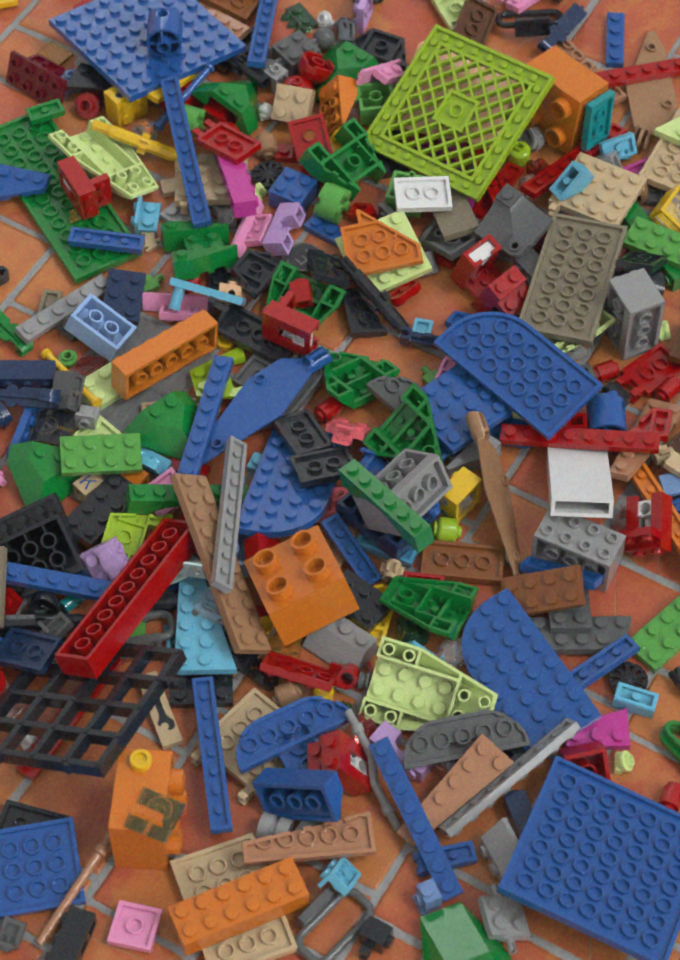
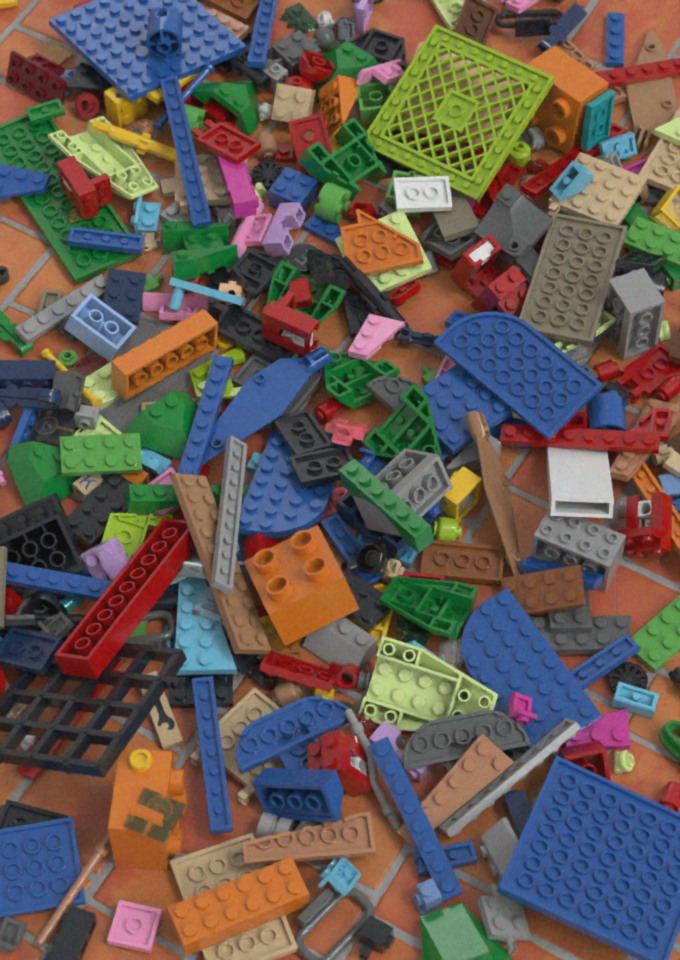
medium azure plate [412,317,434,333] -> none
none -> black hair [347,542,387,574]
none -> bright pink wing [348,314,405,361]
none -> dark pink bracket [508,692,537,725]

